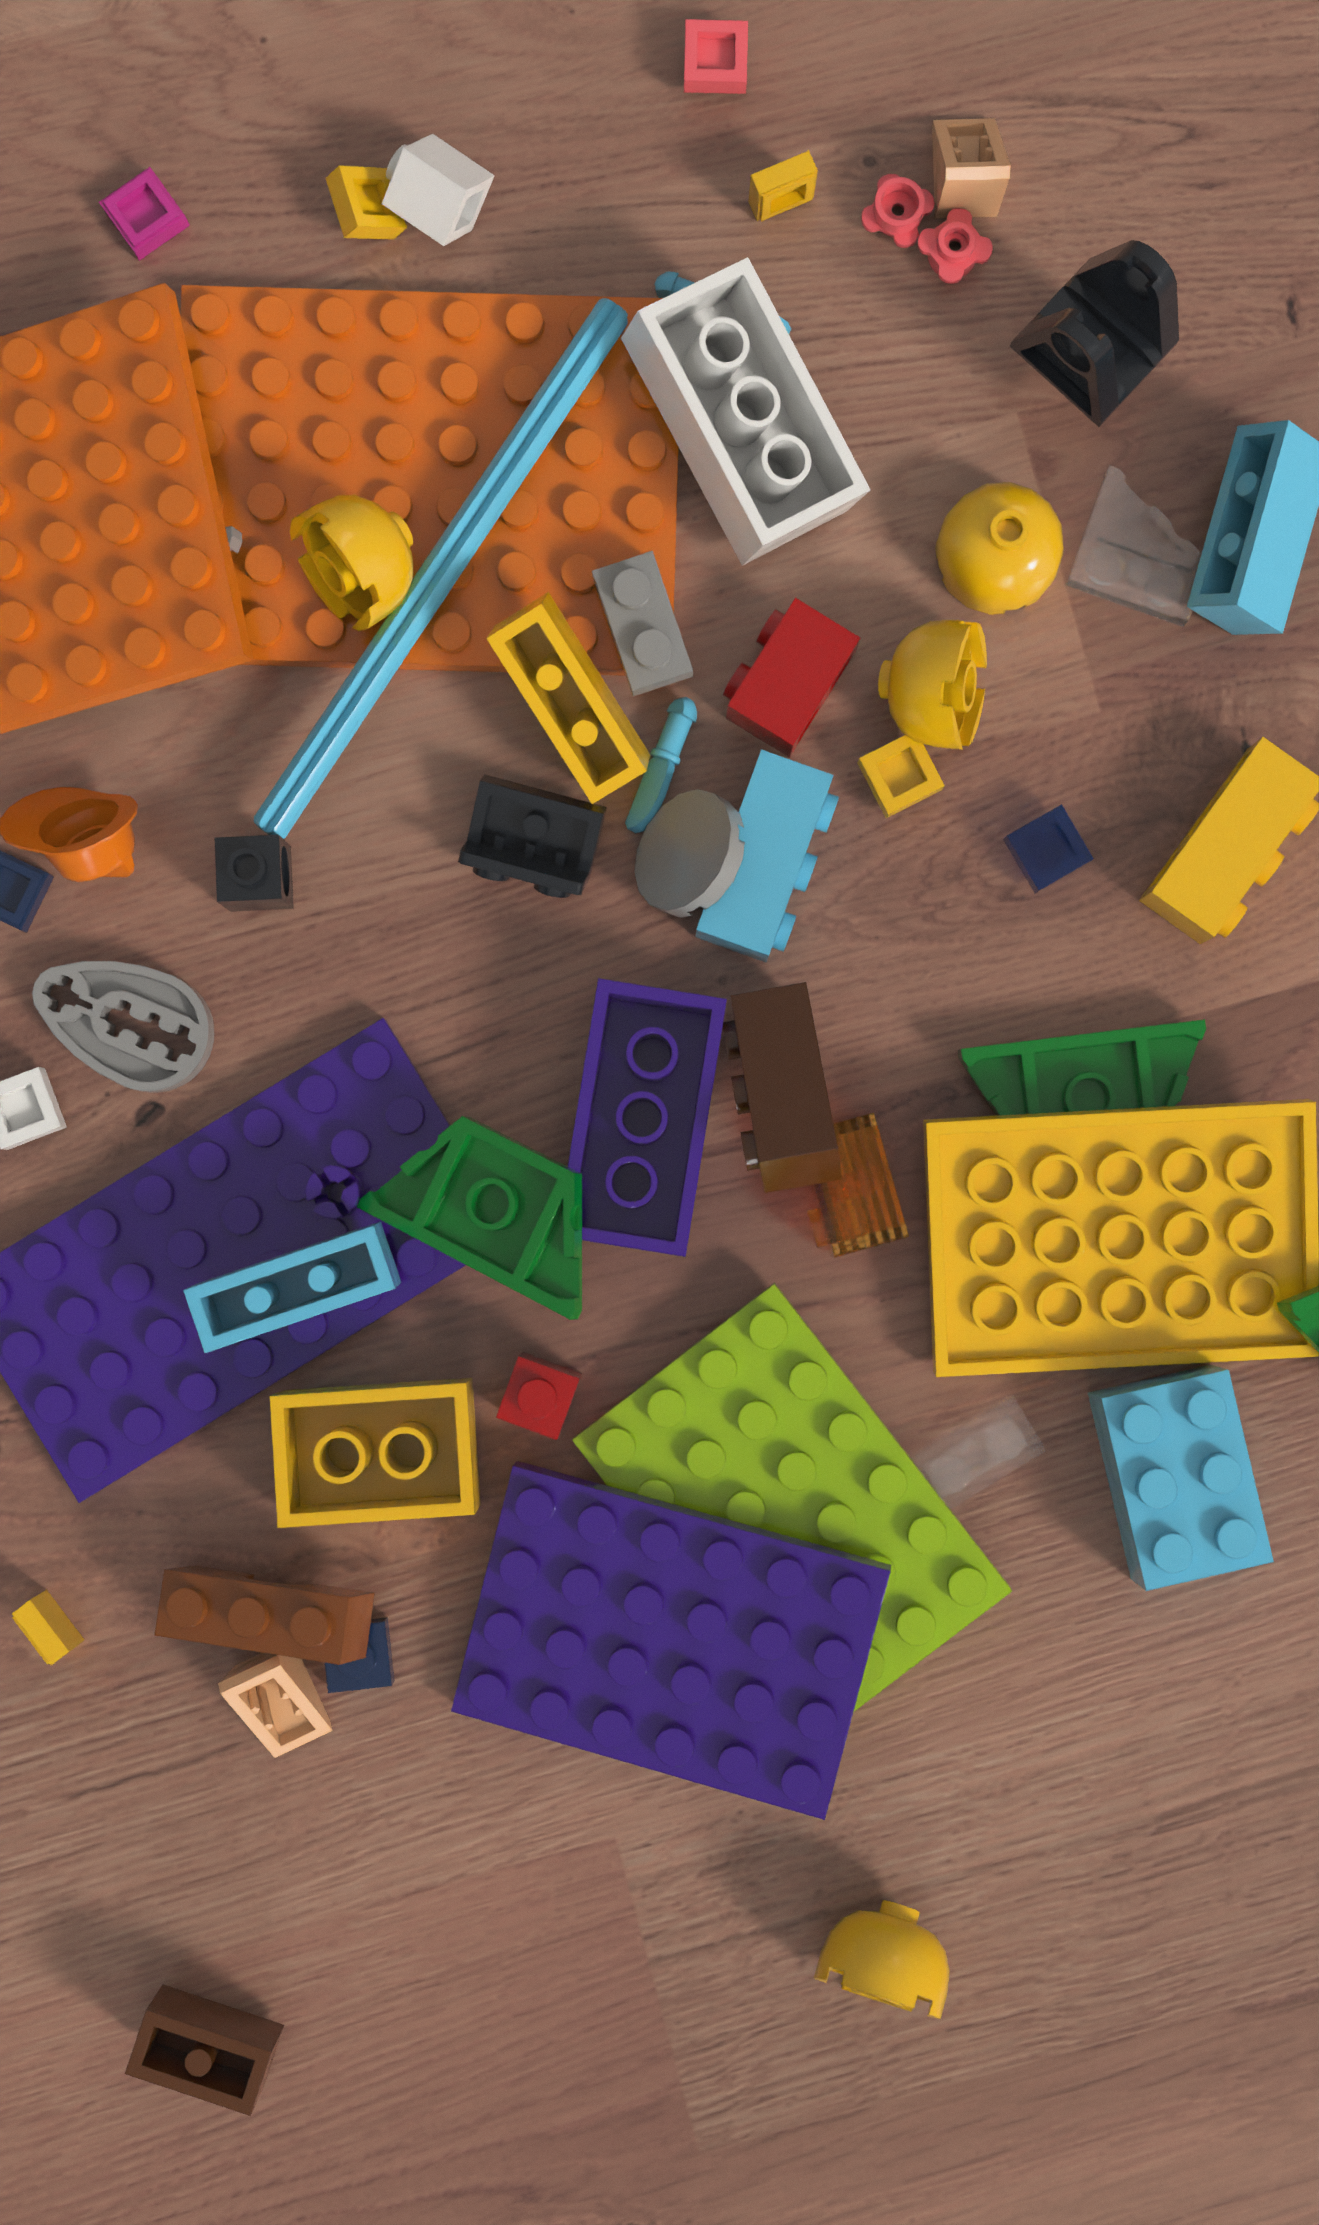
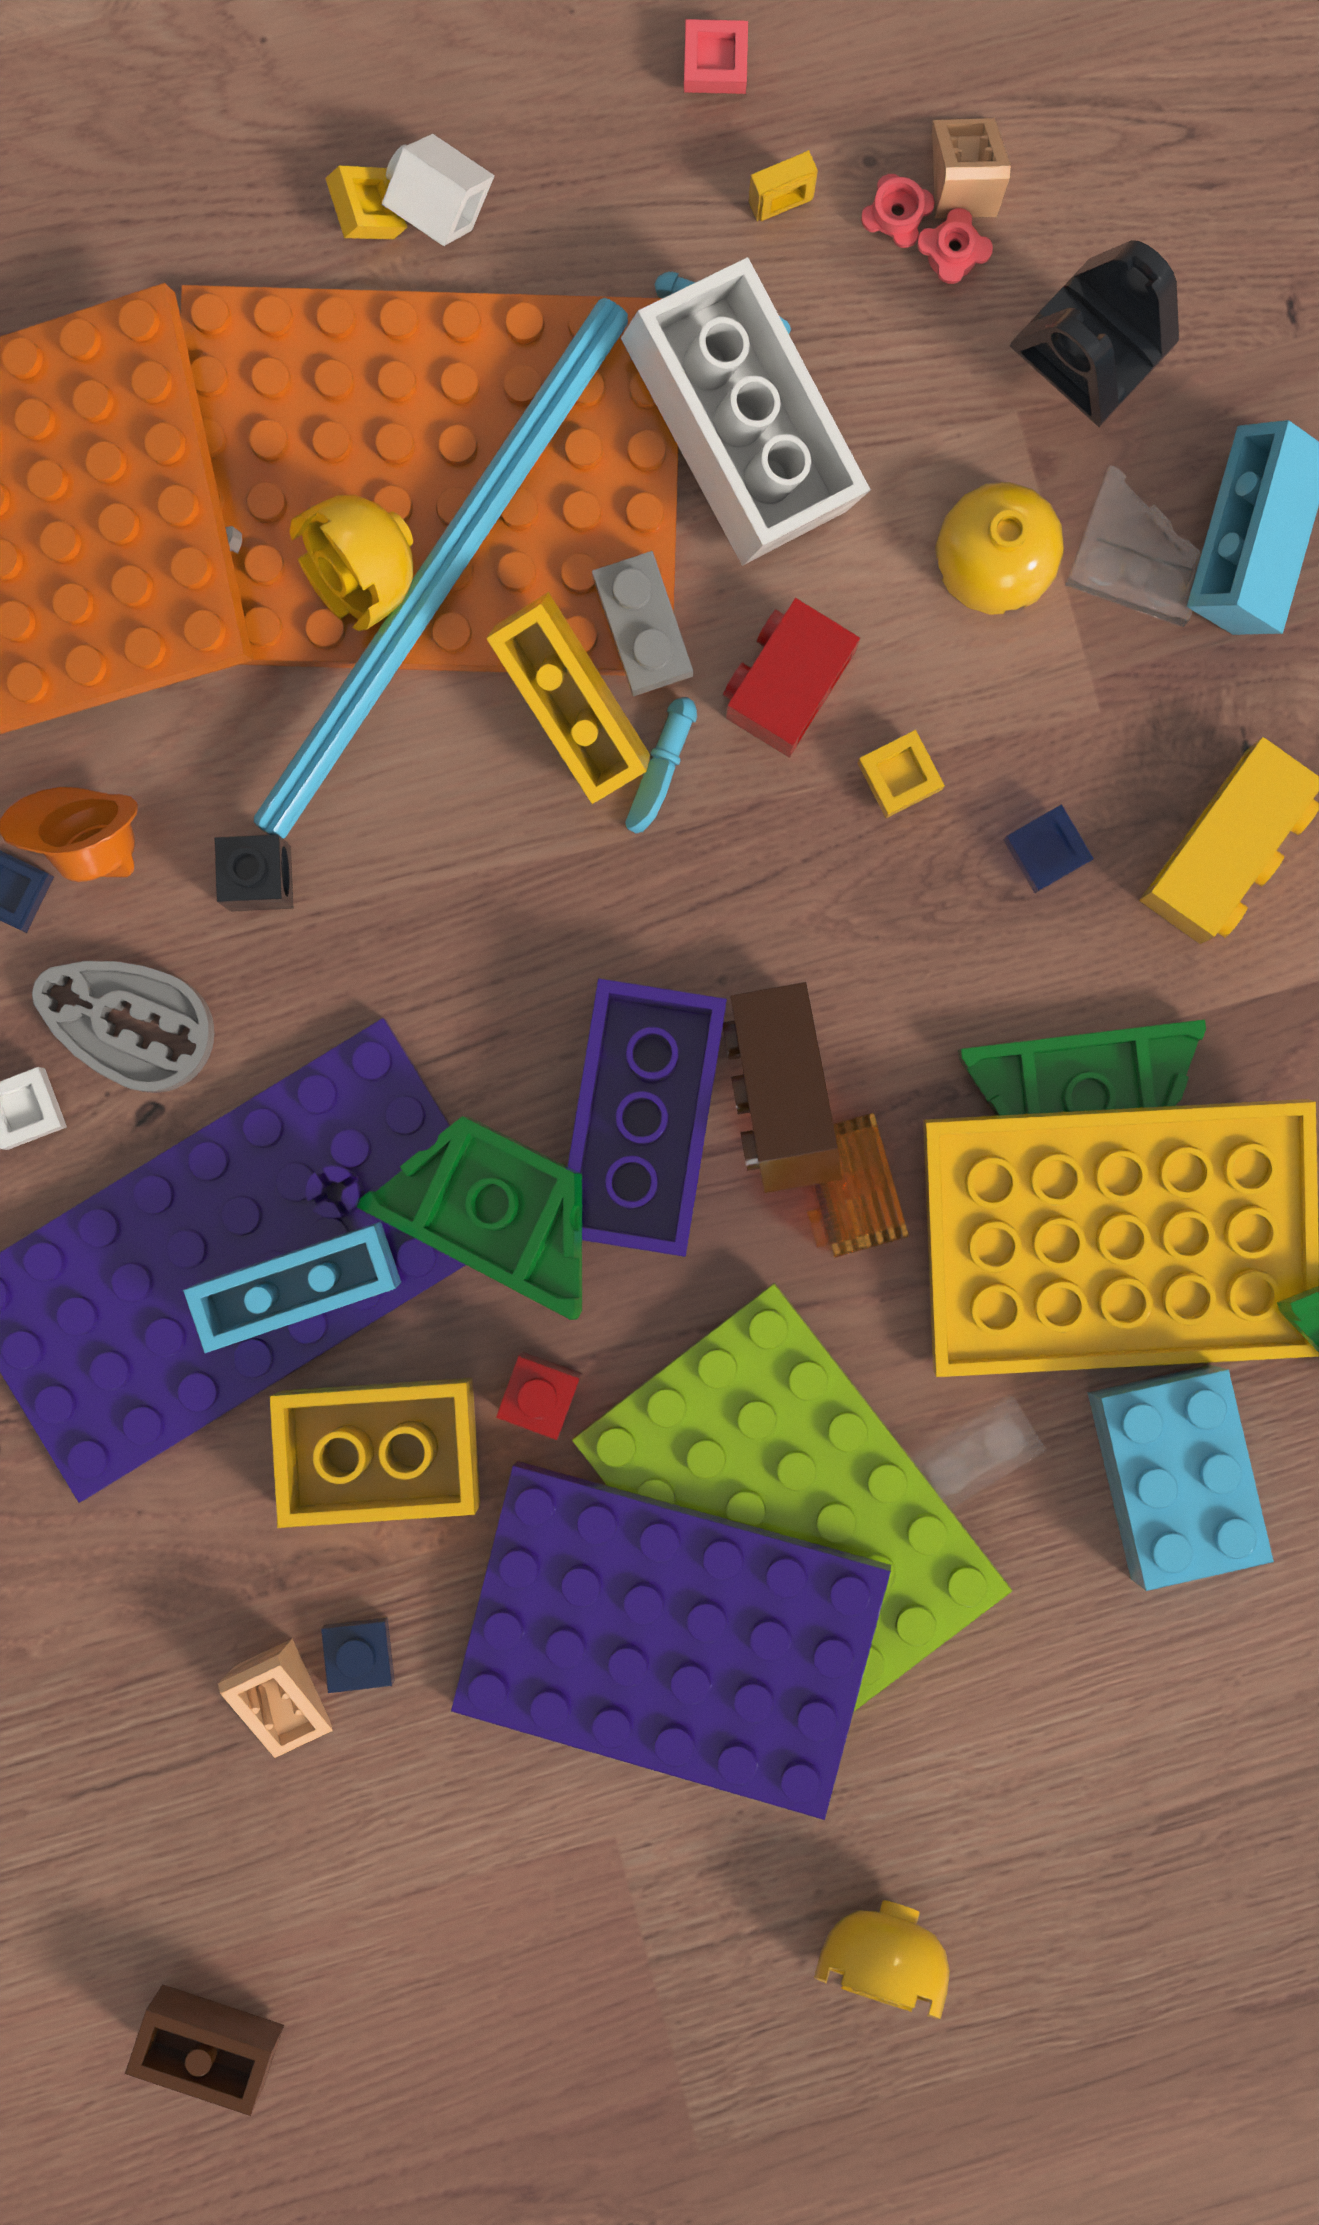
yellow tile [12,1589,85,1665] -> none
dark pink tile [99,167,190,261] -> none
dark orange arch [154,1565,375,1665] -> none
black bracket [458,774,607,898] -> none
light grey tile [634,789,745,918] -> none
medium azure brick [695,749,839,962] -> none
yellow cylinder [878,620,987,750] -> none

